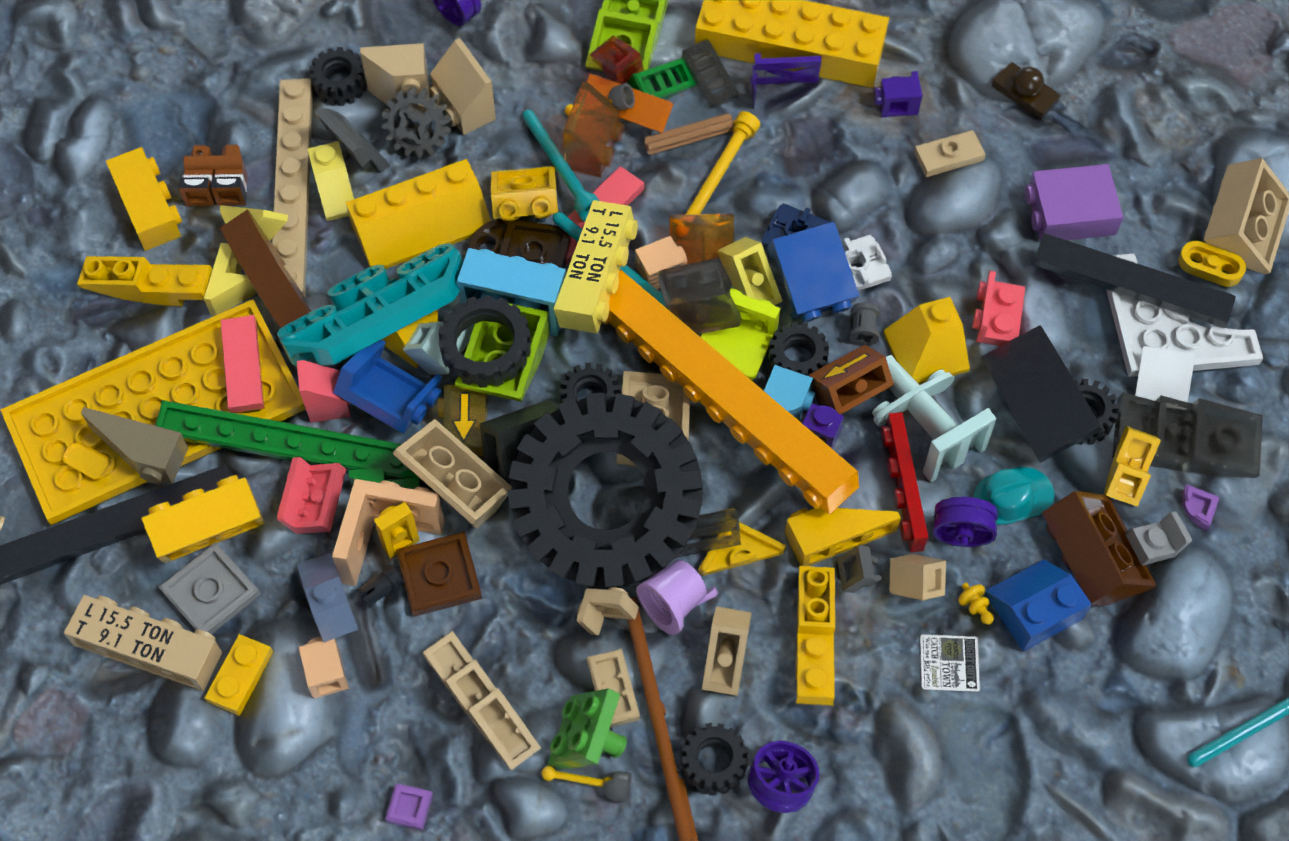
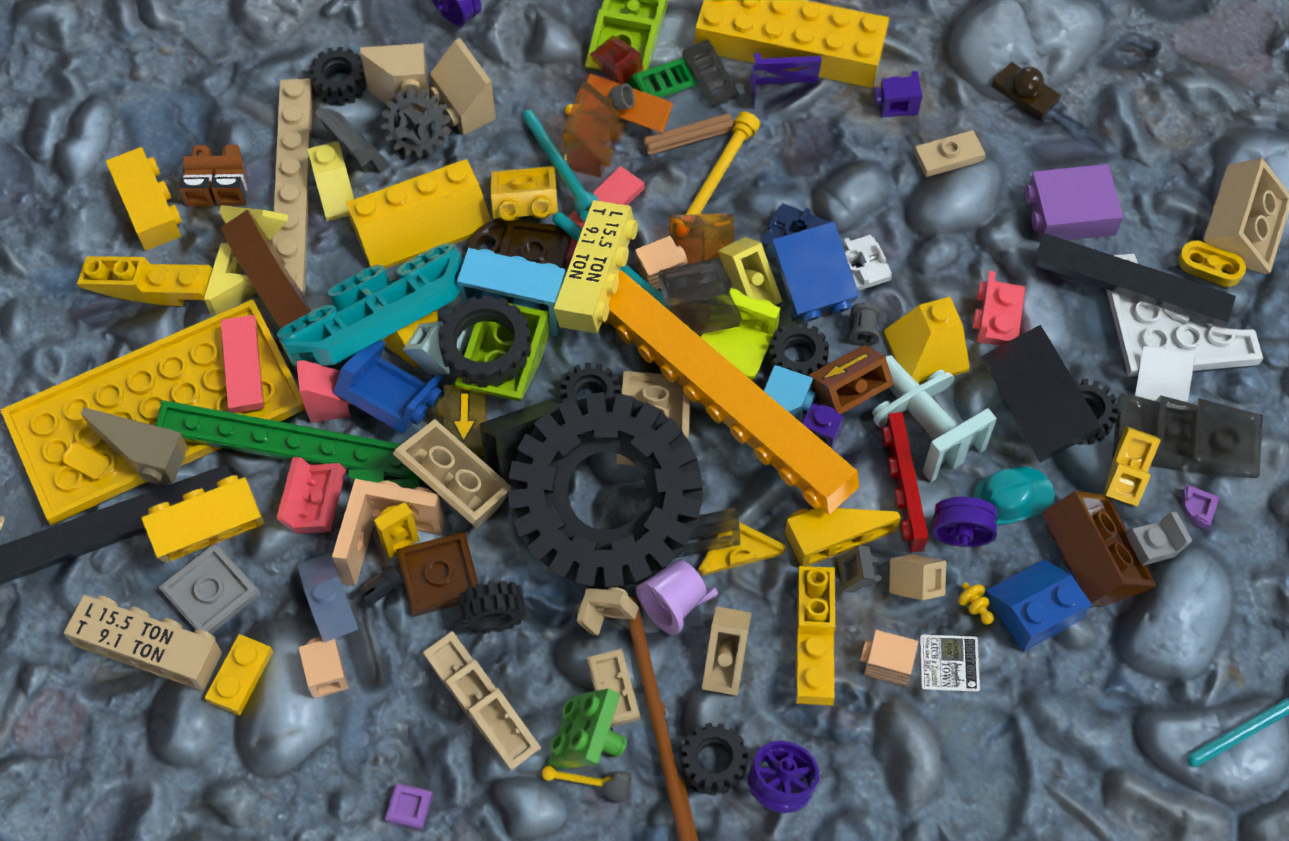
none -> black tyre [458,580,526,634]
none -> light nougat brick [860,630,919,686]

